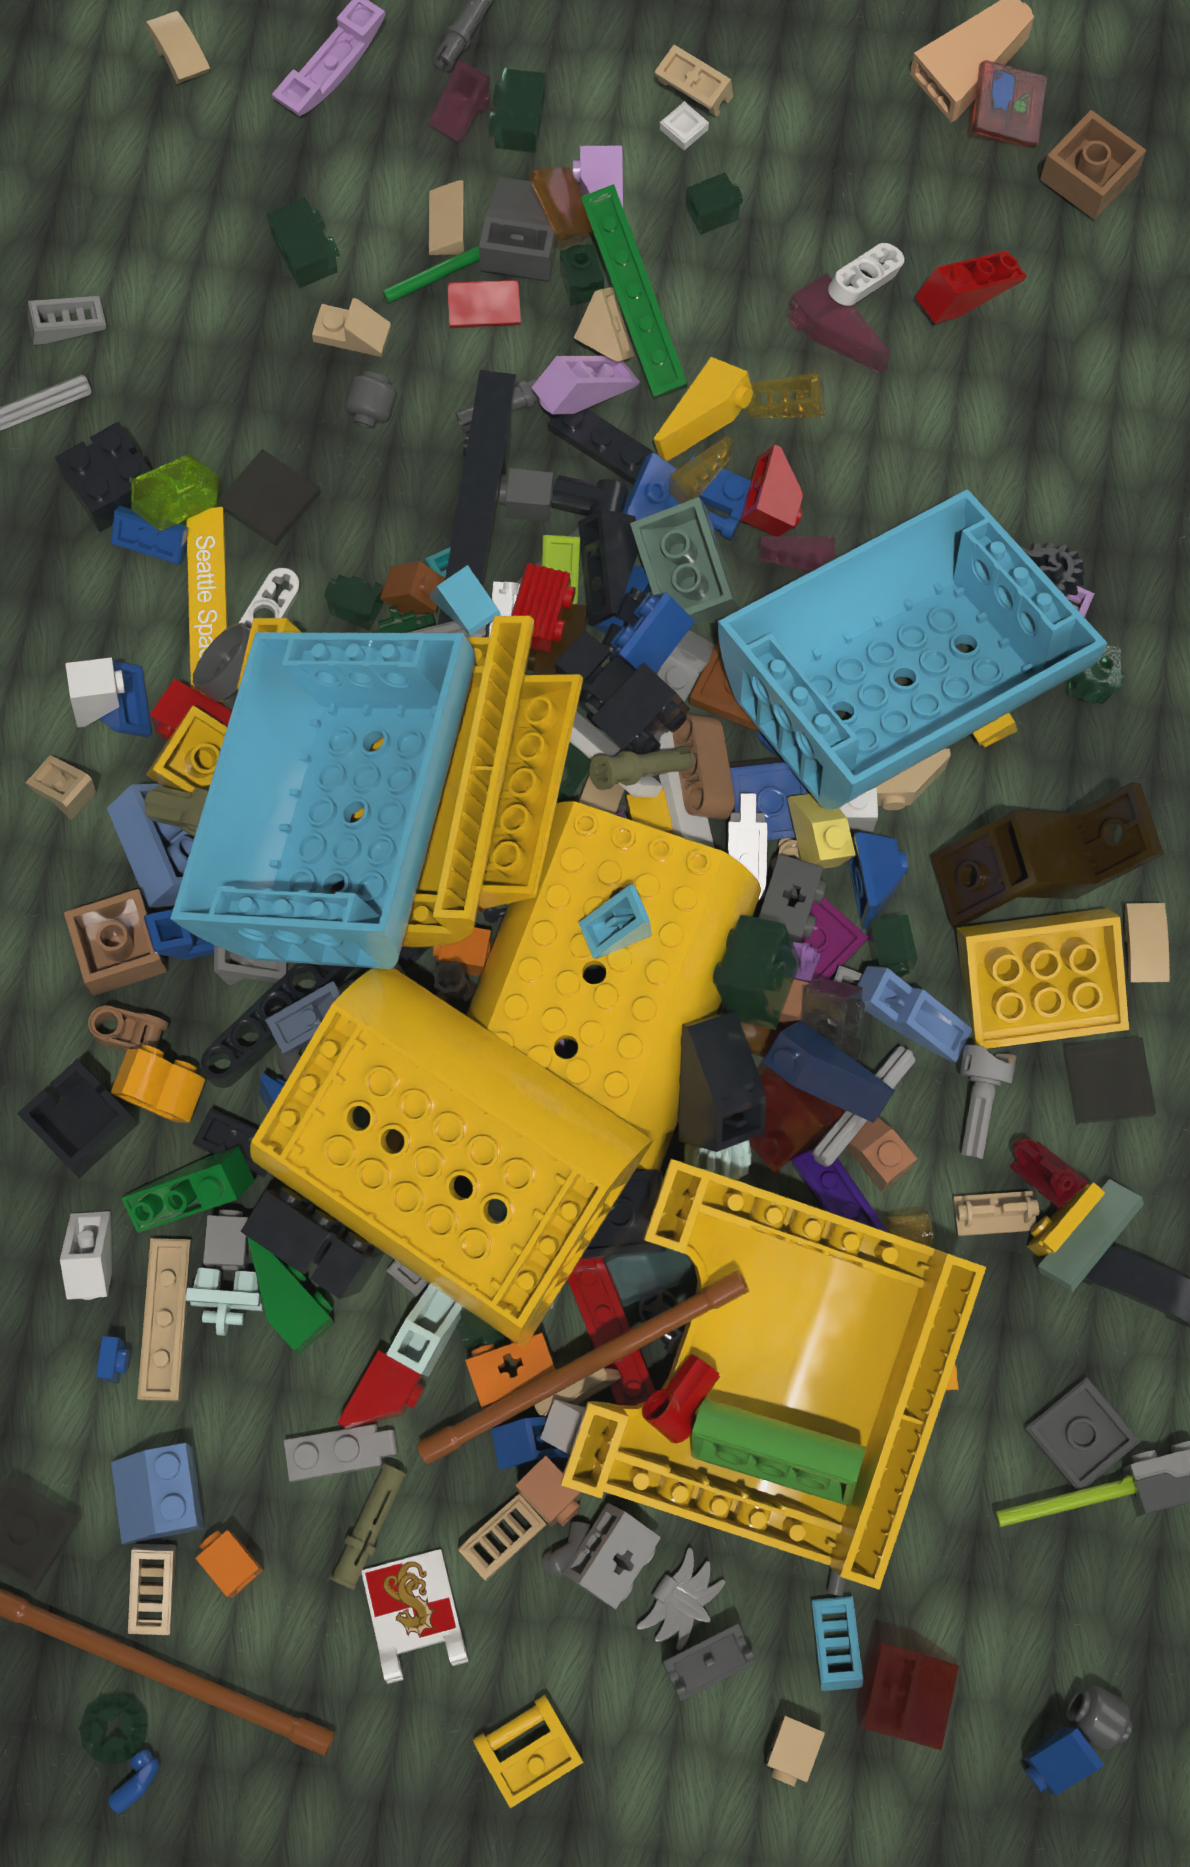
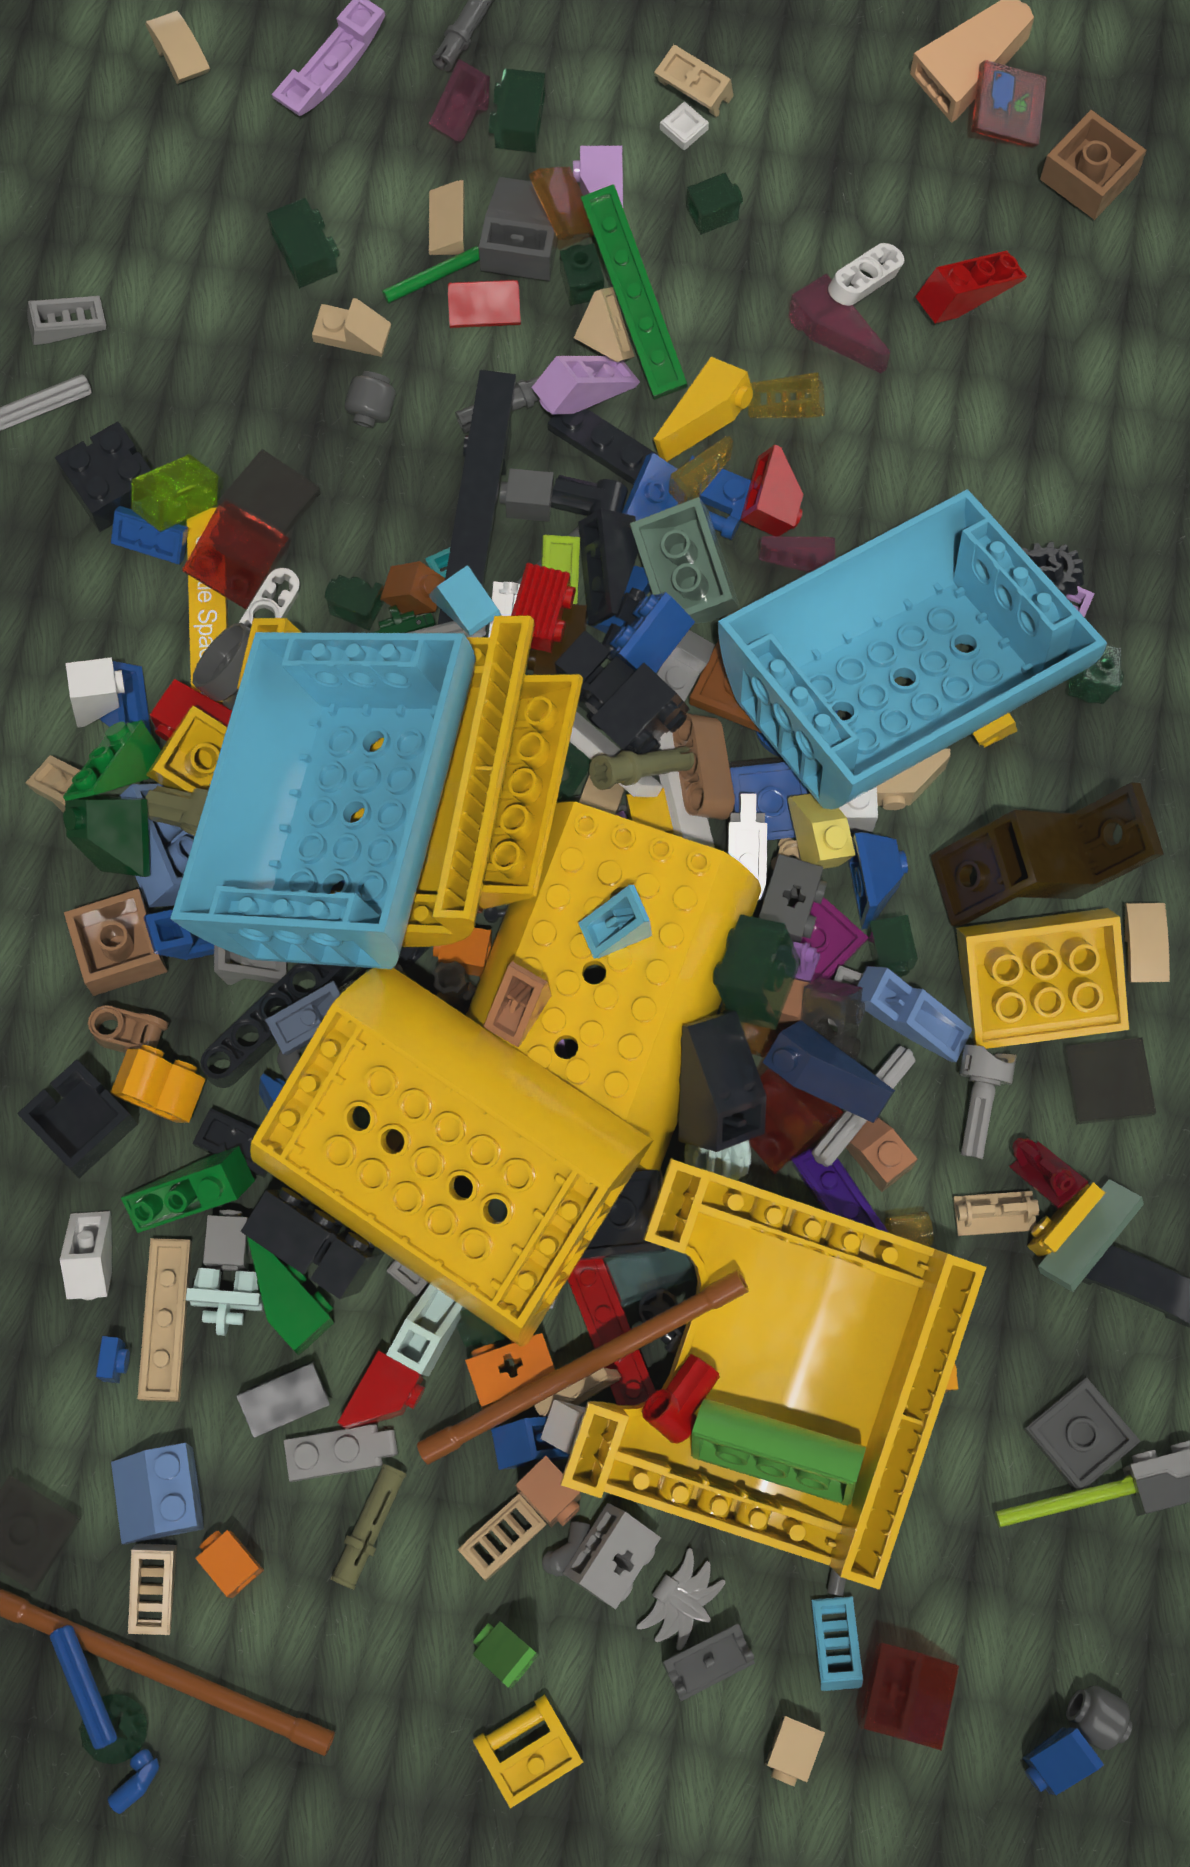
flag [361,1549,469,1684] -> none
none -> blue axle [50,1625,117,1749]
none -> green slope [63,720,161,801]
none -> dark green slope [63,795,150,877]
none -> clear red slope [182,500,290,609]
none -> hinge [237,1361,330,1438]
none -> bright green slope [473,1621,539,1688]
none -> nougat slope [484,962,552,1047]

